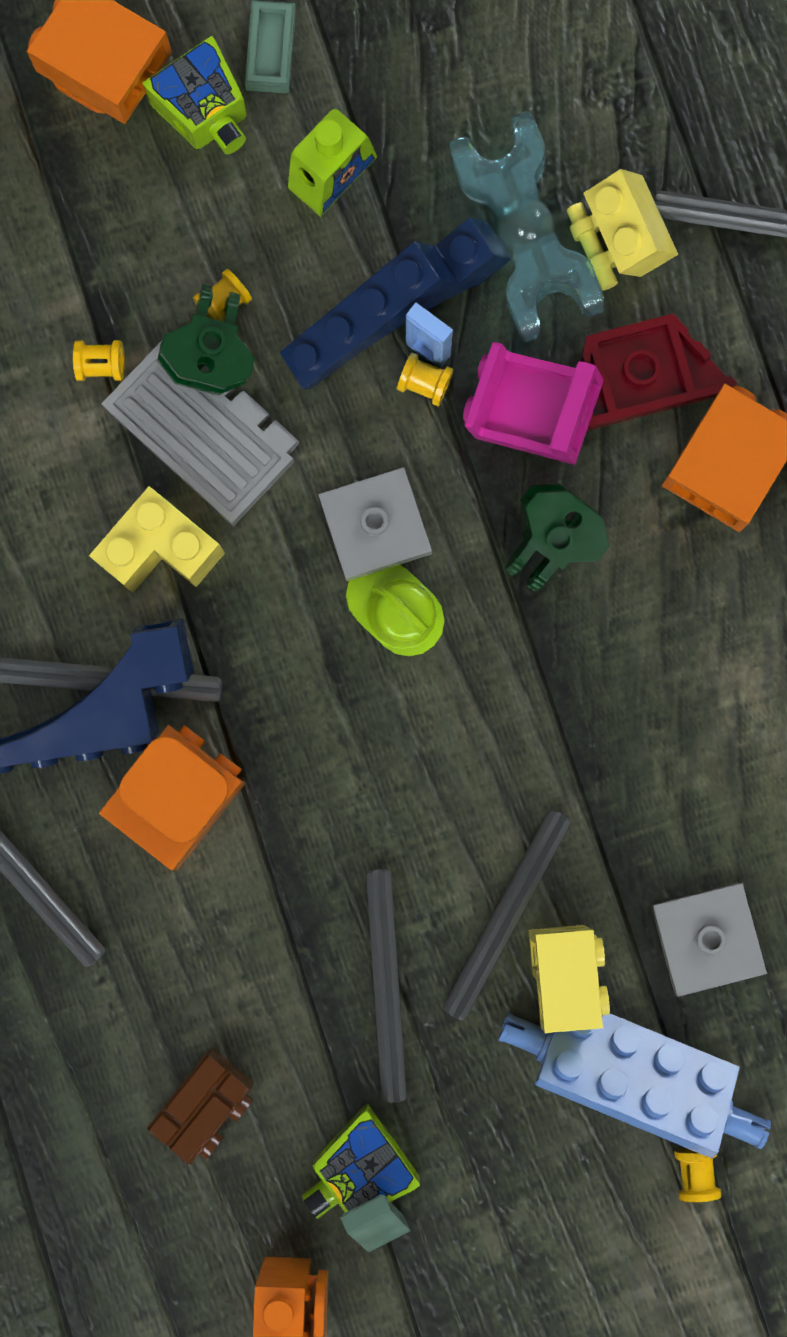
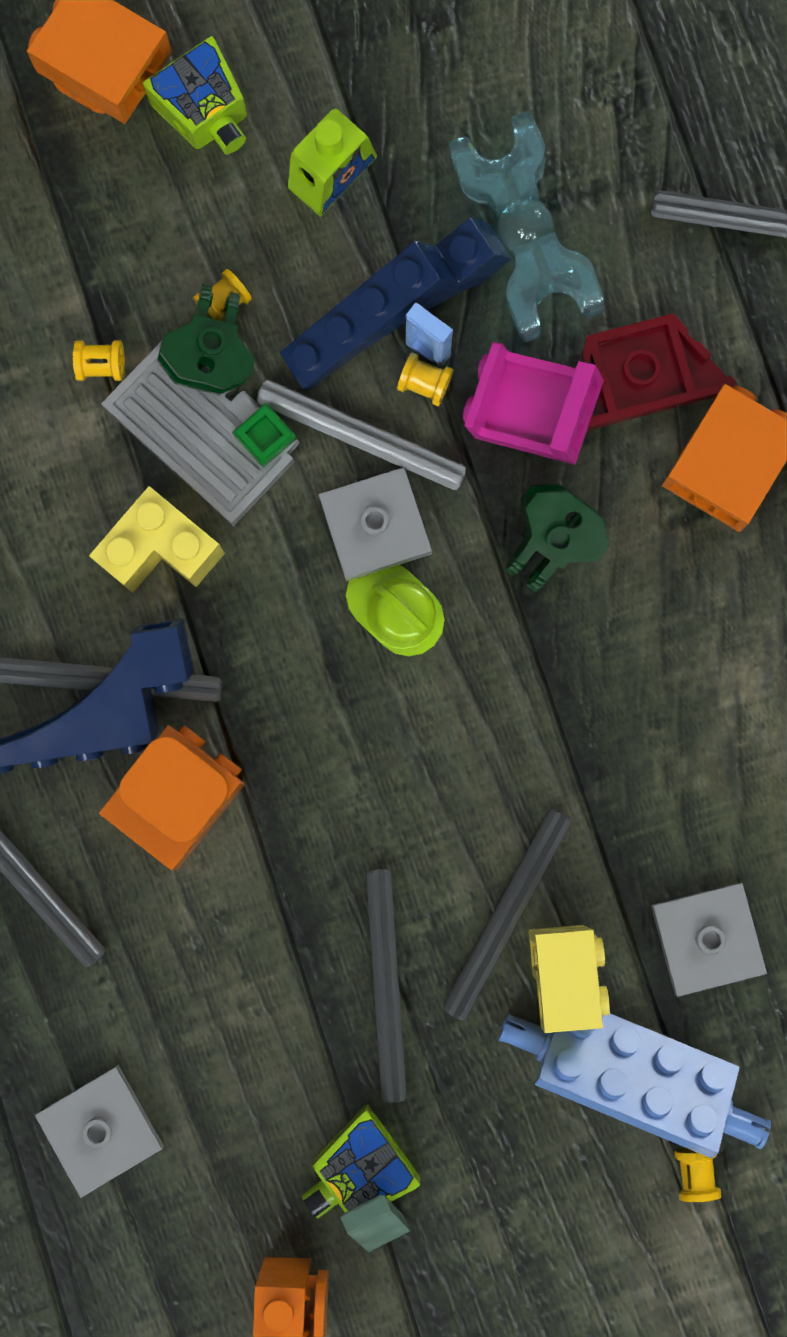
reddish brown brick [147,1048,254,1165] -> none
sand green tile [245,0,296,94] -> none
light yellow brick [567,169,678,291] -> none
none -> light grey plate [35,1065,164,1198]
none -> green tile [232,403,297,468]
none -> light grey axle [257,380,466,490]

